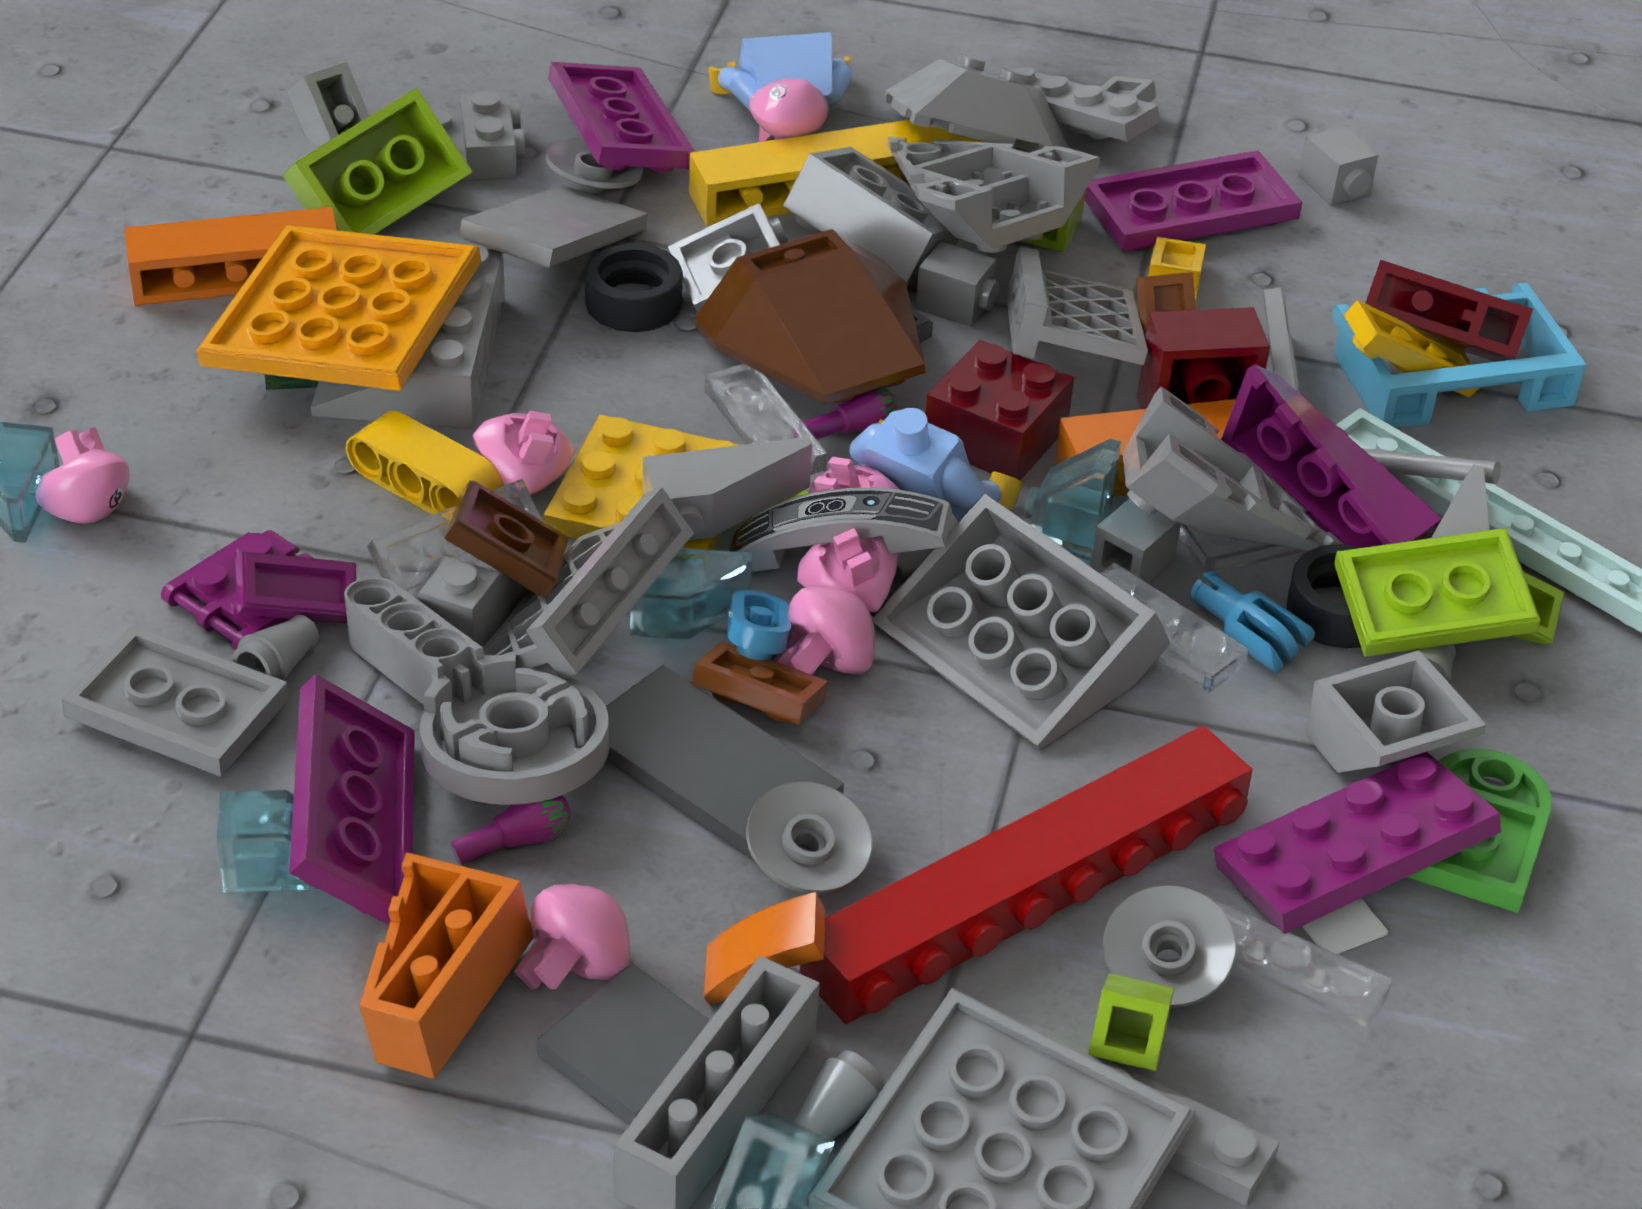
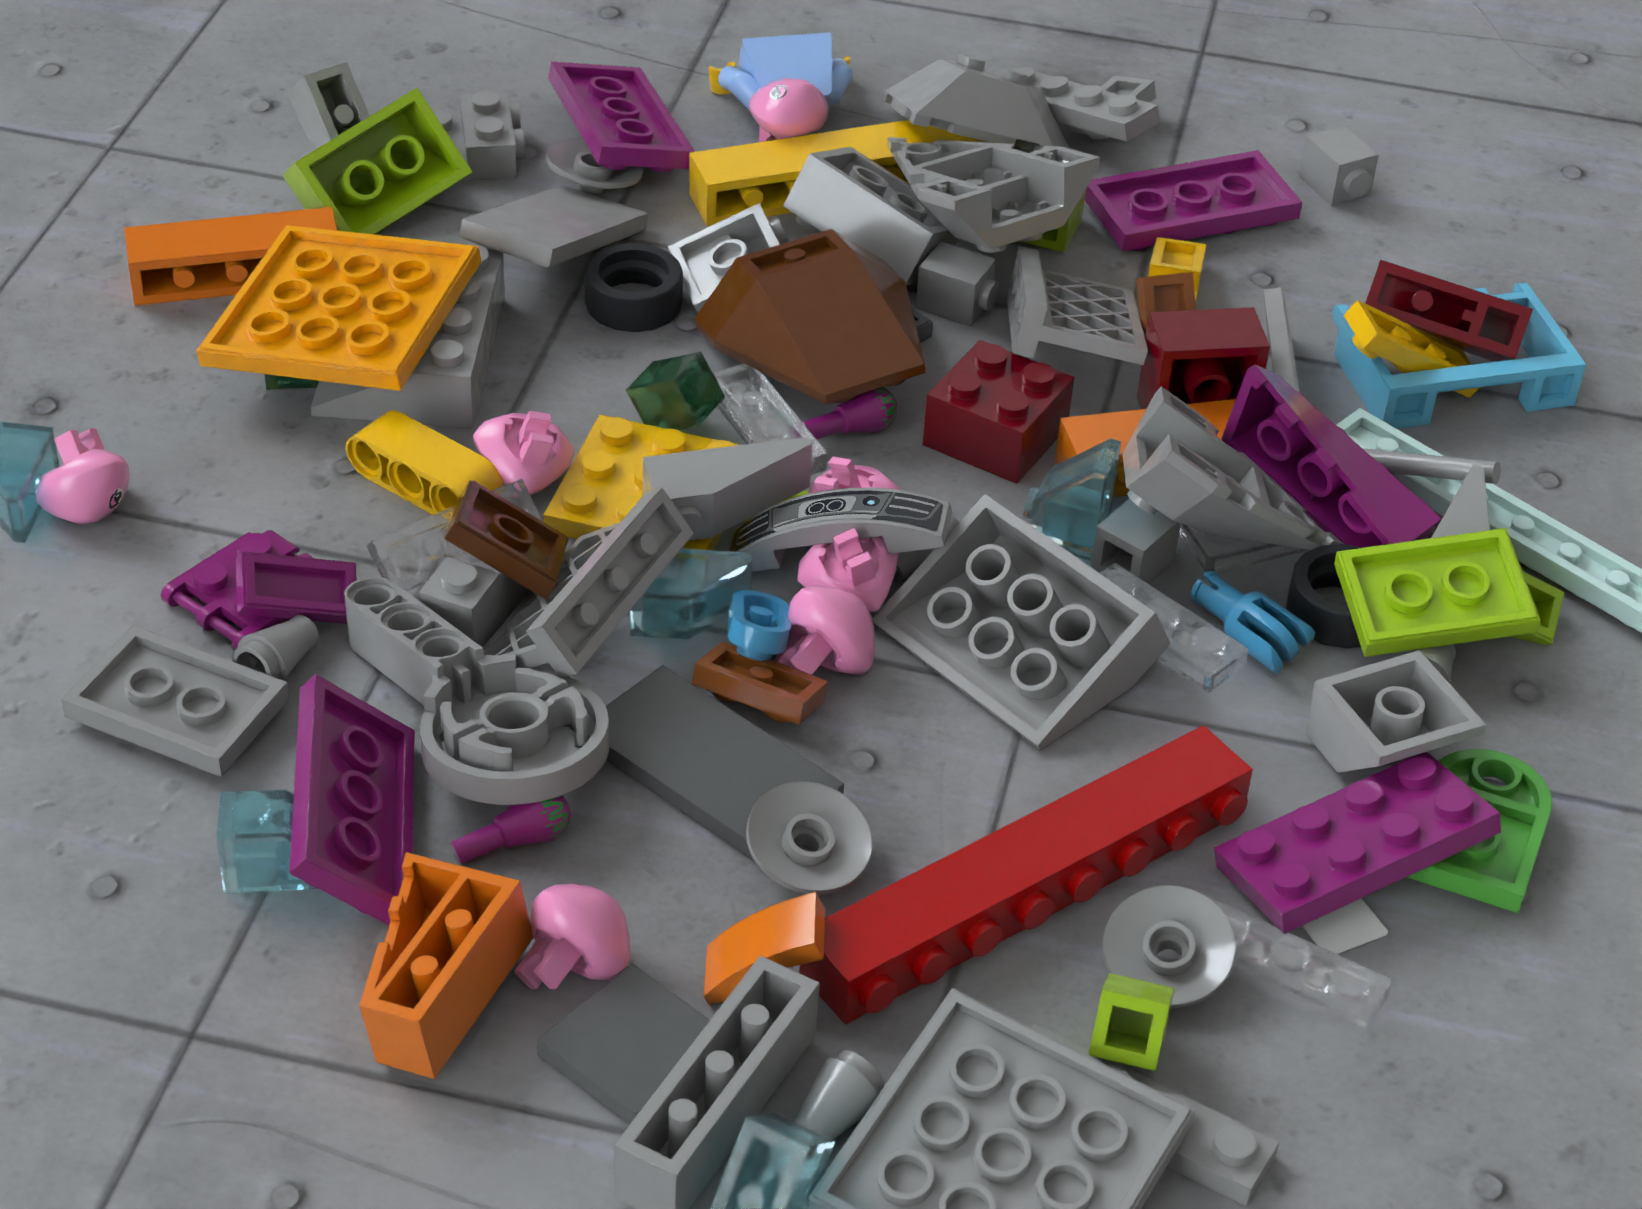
light blue torso [850,408,1024,522] -> none
none -> clear green brick [626,351,725,430]

